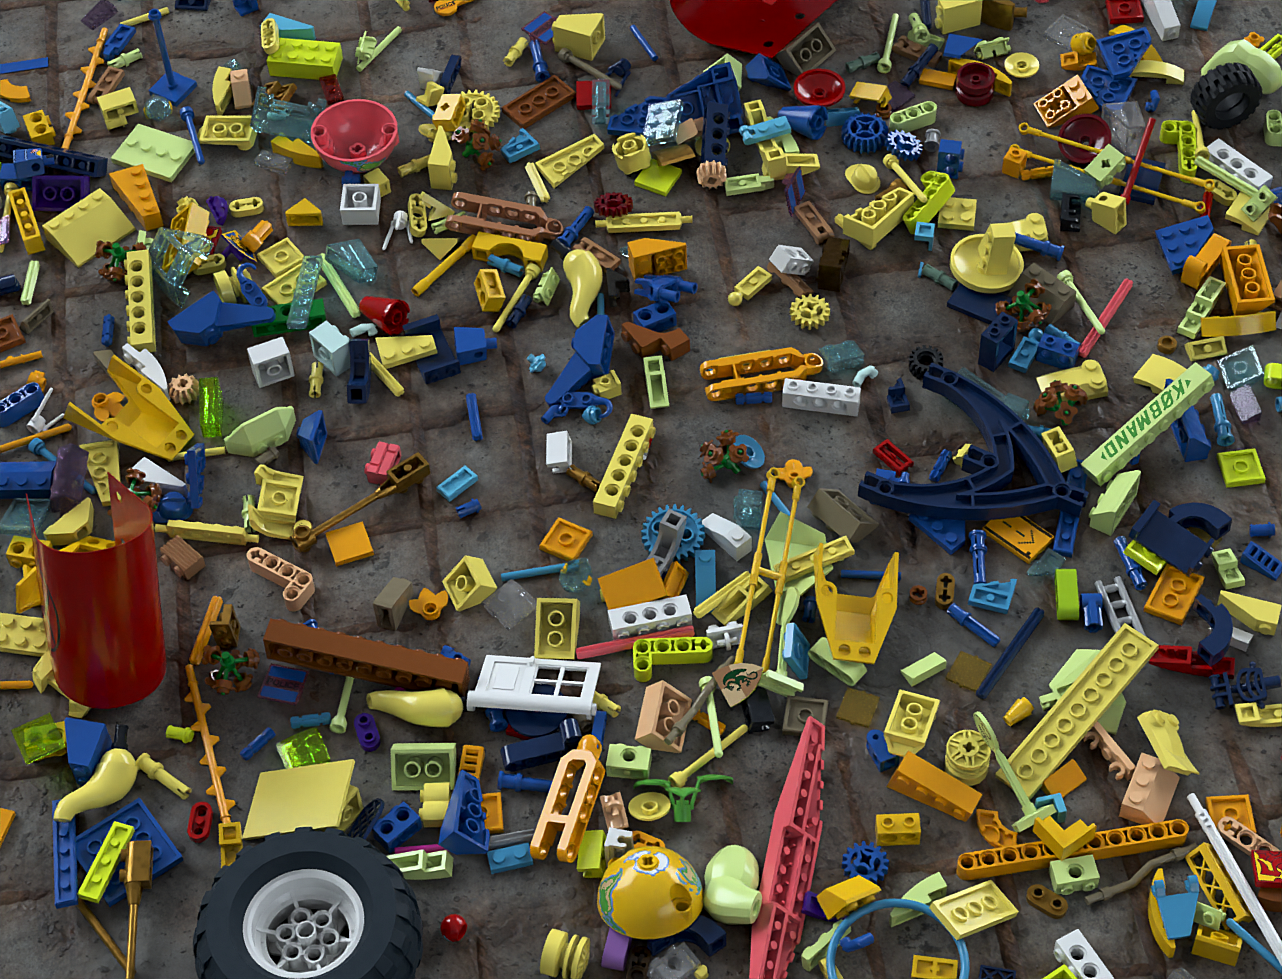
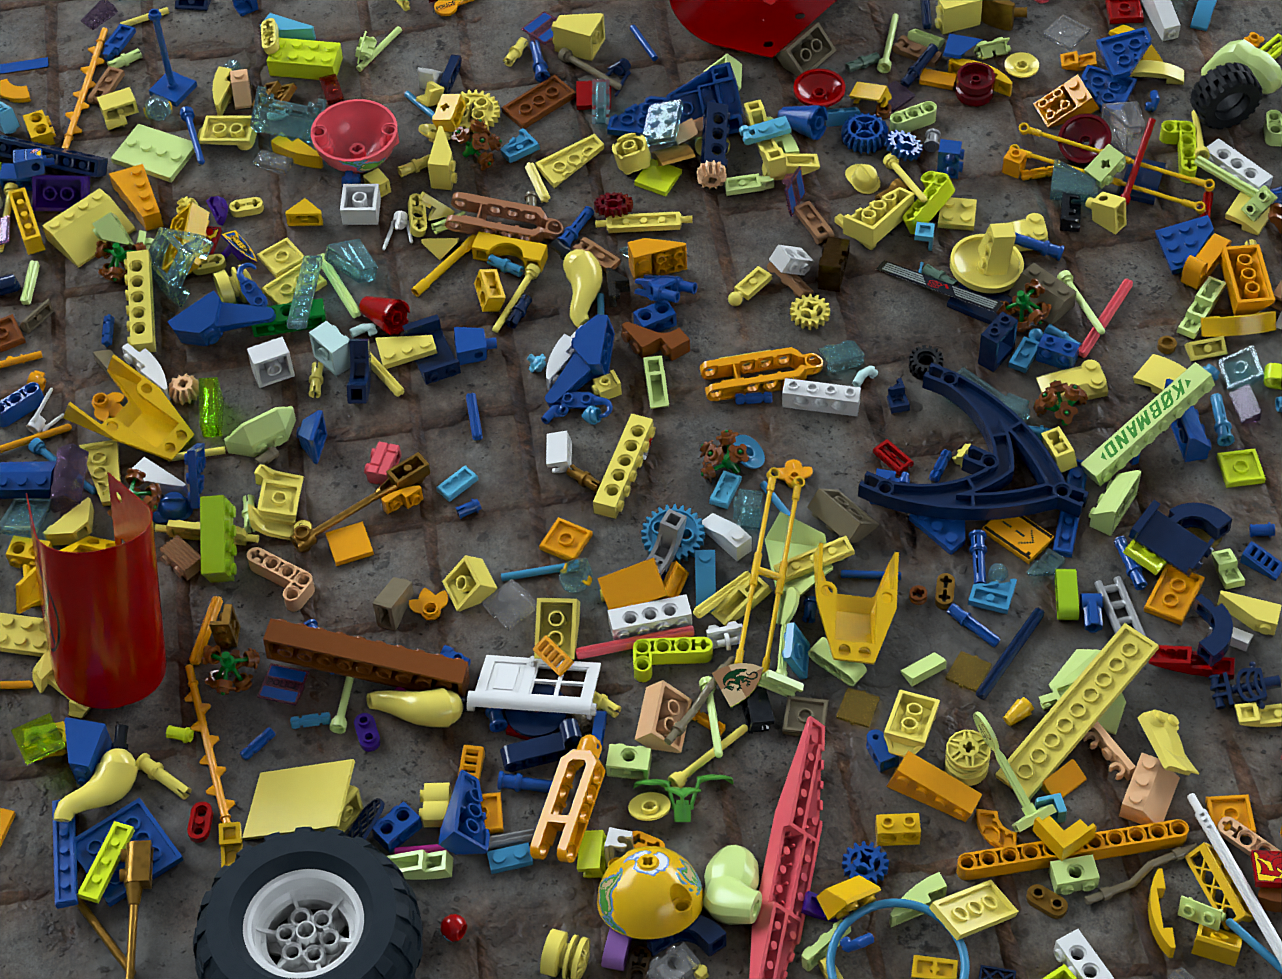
light orange piece [240,220,273,254] -> none
clear neon green slope [276,727,331,769] -> none
yellowish green slope [391,743,457,791] -> none
yellowish green hinge [533,267,560,306] -> none
light nougat hips [600,792,629,831] -> none
blue slope [745,53,792,91] -> none
yellowish green pin [908,13,930,43] -> none
yellow head [1070,32,1096,55] -> none
dark azure flag [1151,875,1199,940] -> none
light yellow beam [1205,179,1237,206] -> none
none -> yellowish green slope [92,212,134,248]
none -> lime brick [200,495,237,583]
none -> light orange slope [381,485,423,514]
none -> light orange slope [533,635,574,677]
none -> white slope [546,325,582,390]
none -> medium azure plate [709,471,742,509]
none -> black sticker [876,260,1003,312]
none -> clear light blue plate [988,563,1008,582]

